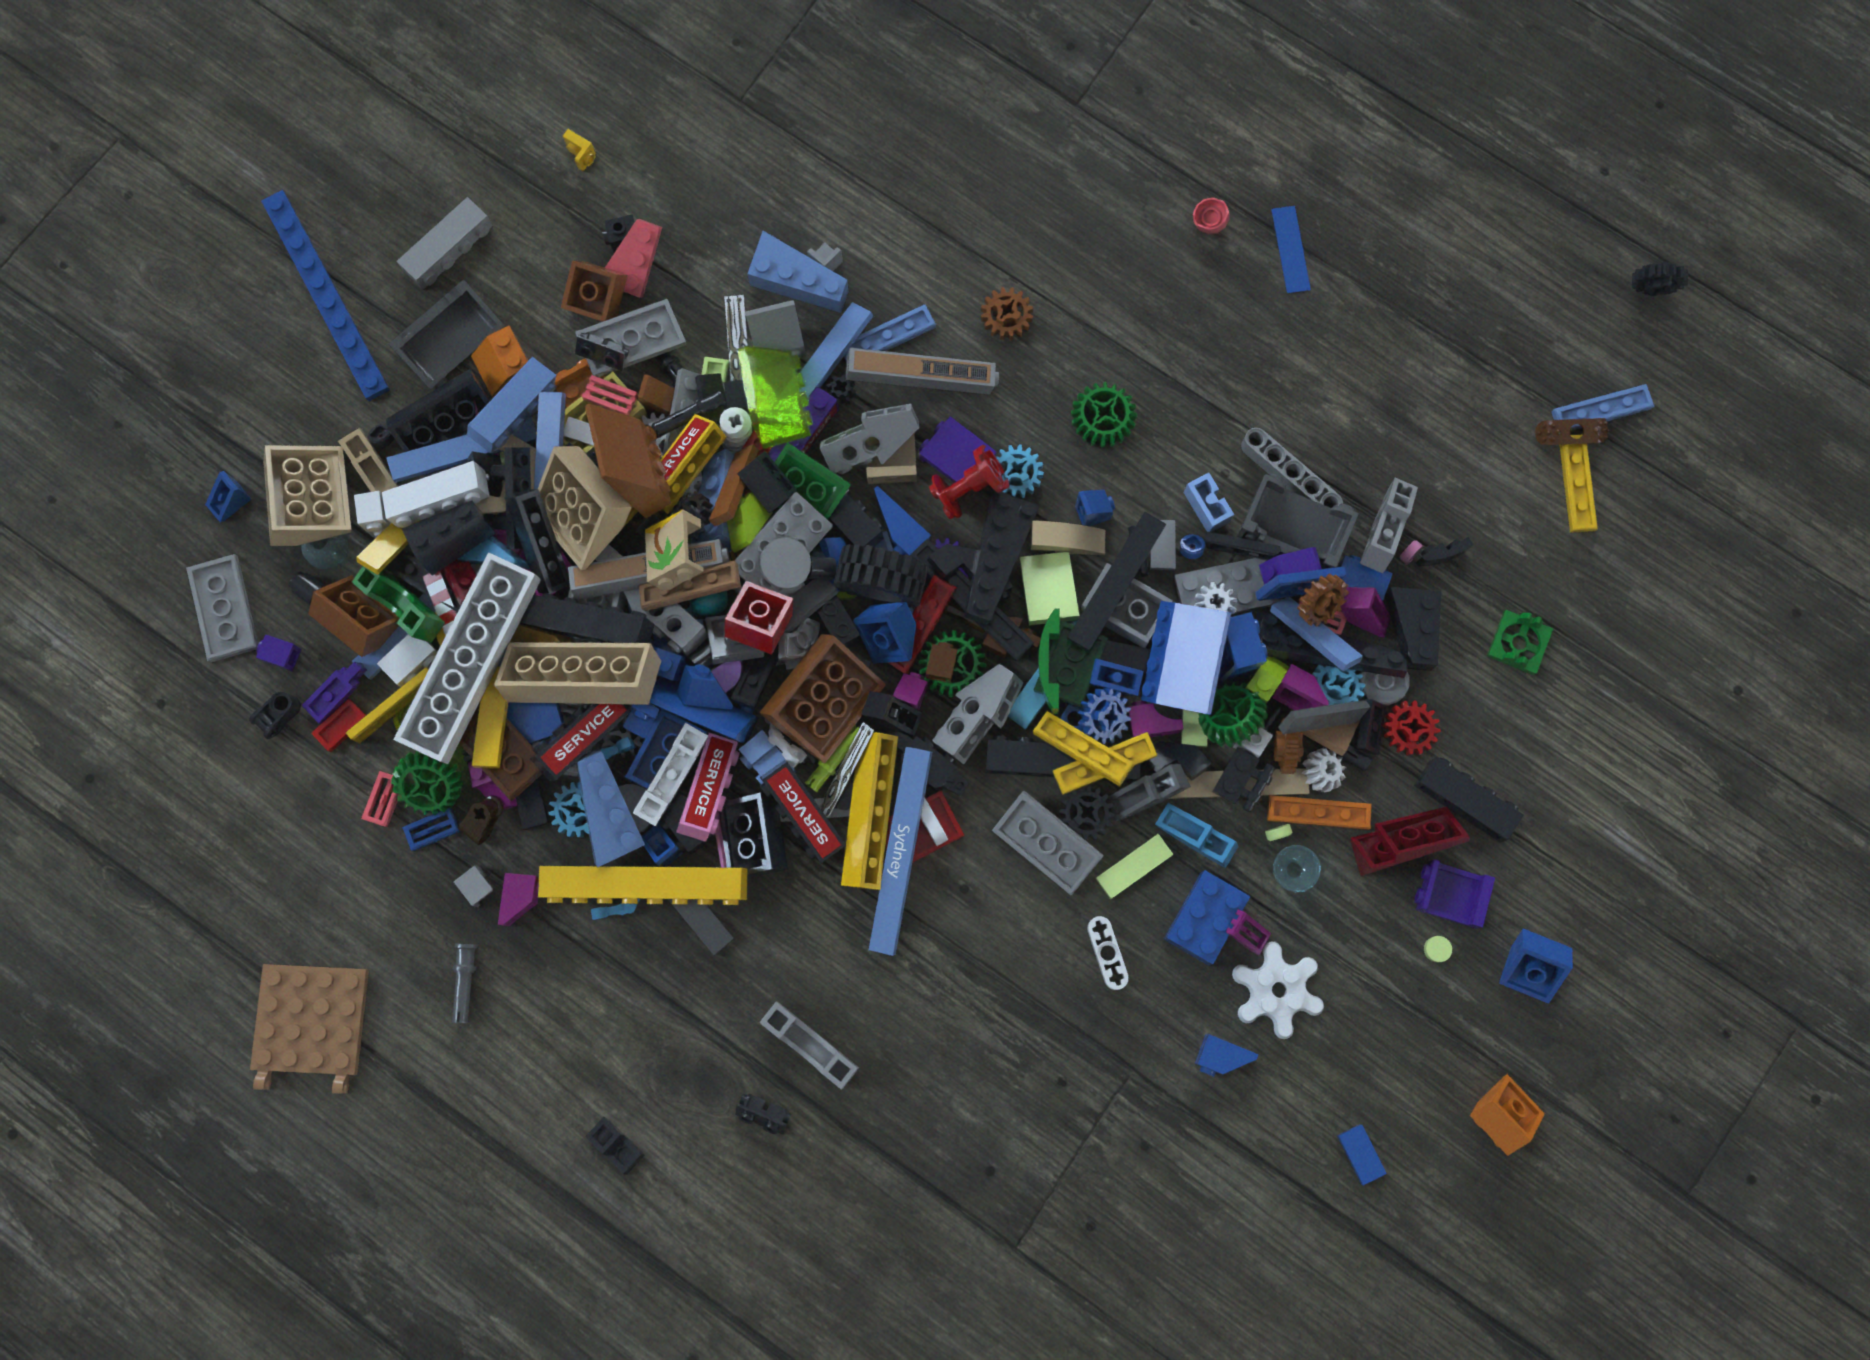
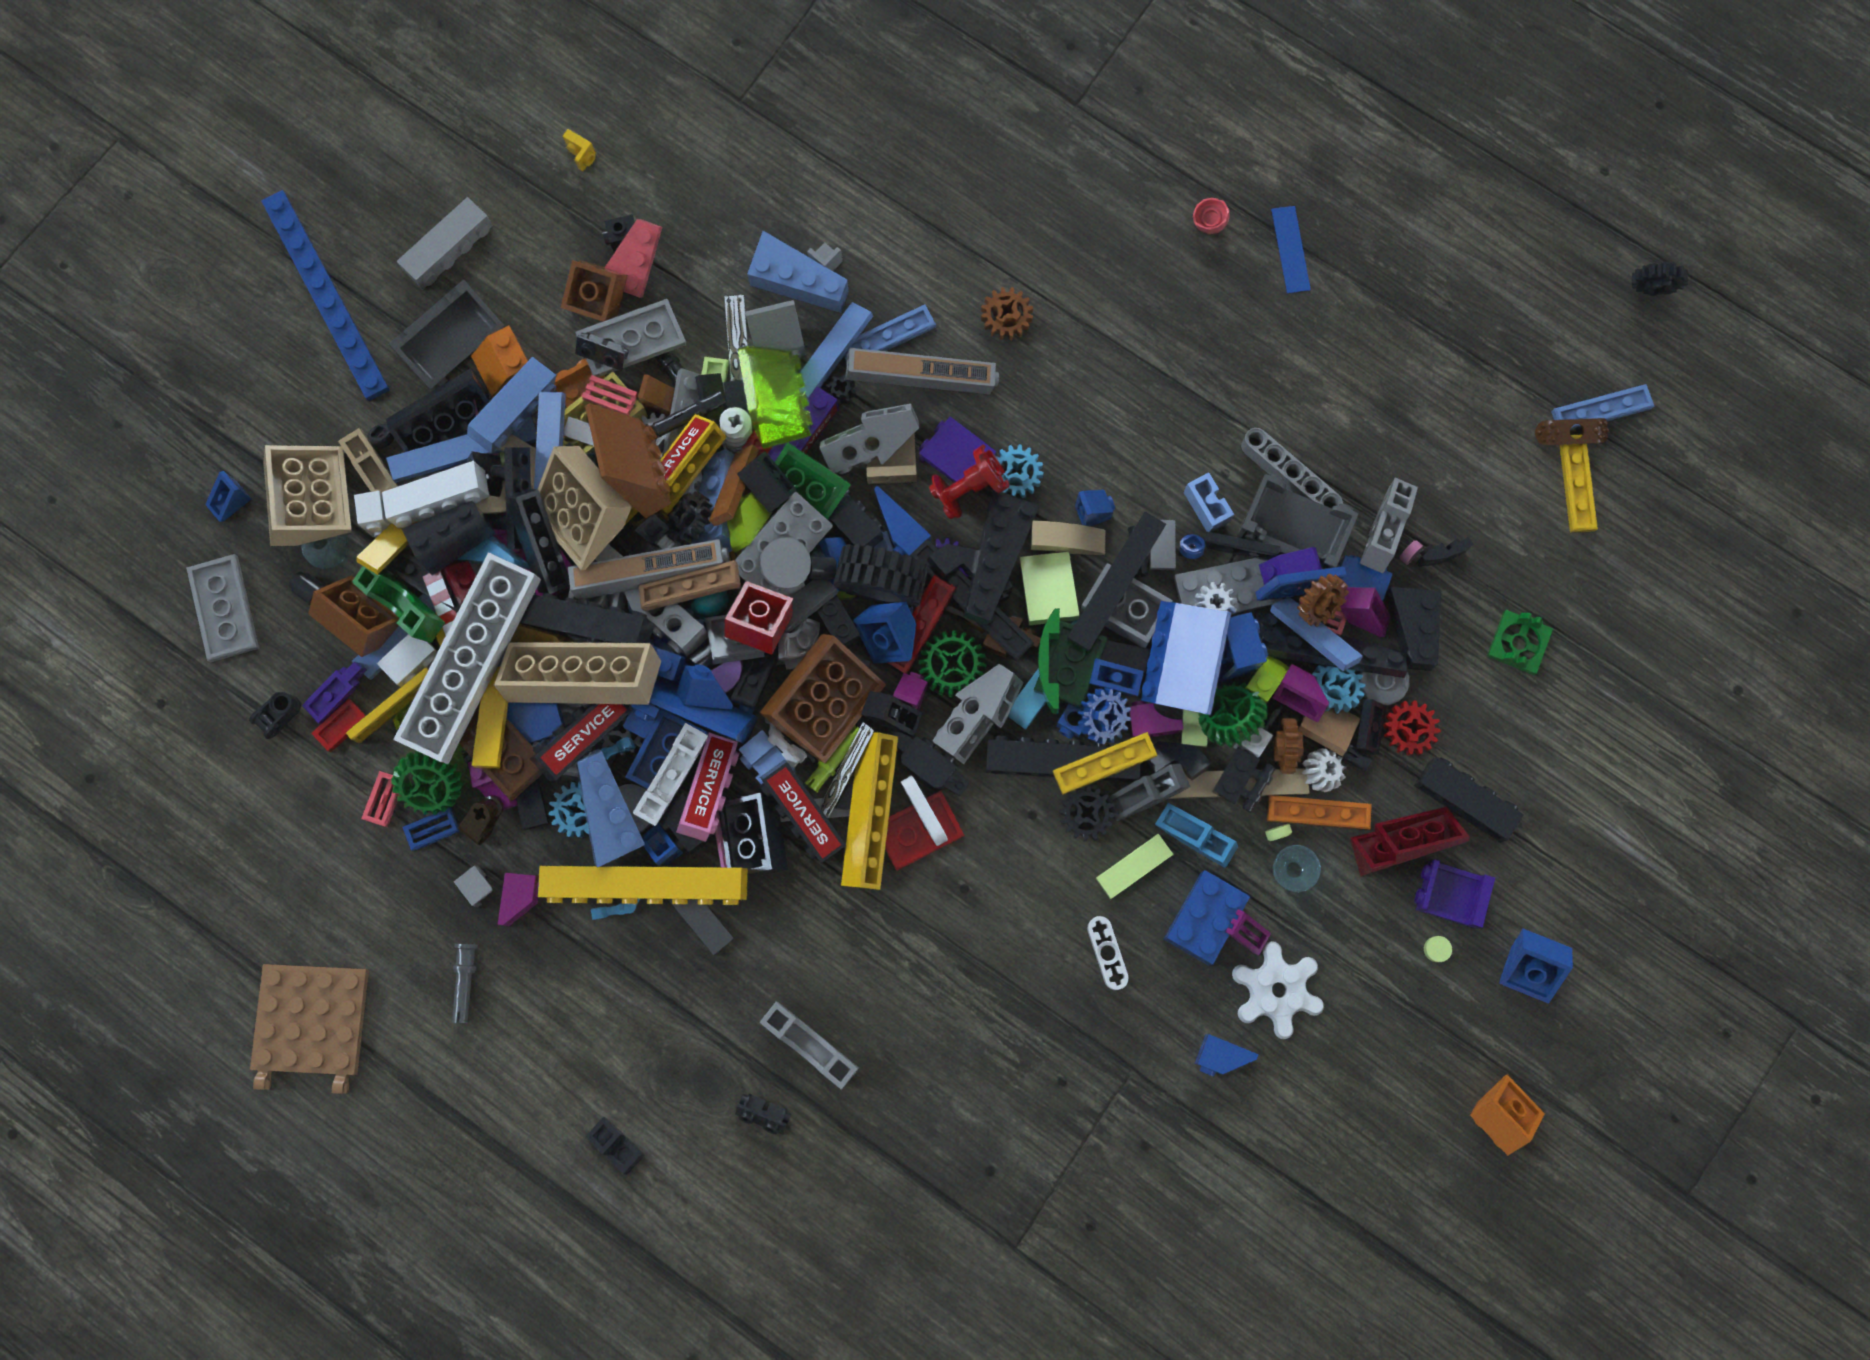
dark purple brick [256,634,302,672] -> none
tan panel [645,509,703,591] -> none
medium blue tile [869,747,933,956] -> none
reddish brown brick [926,642,958,684] -> none
light grey tile [992,791,1104,895] -> none
yellow tile [1033,711,1134,786] -> none
green gear [1071,381,1137,448] -> none
dark grey tile [1279,700,1370,734] -> none
blue tile [1337,1124,1387,1185] -> none

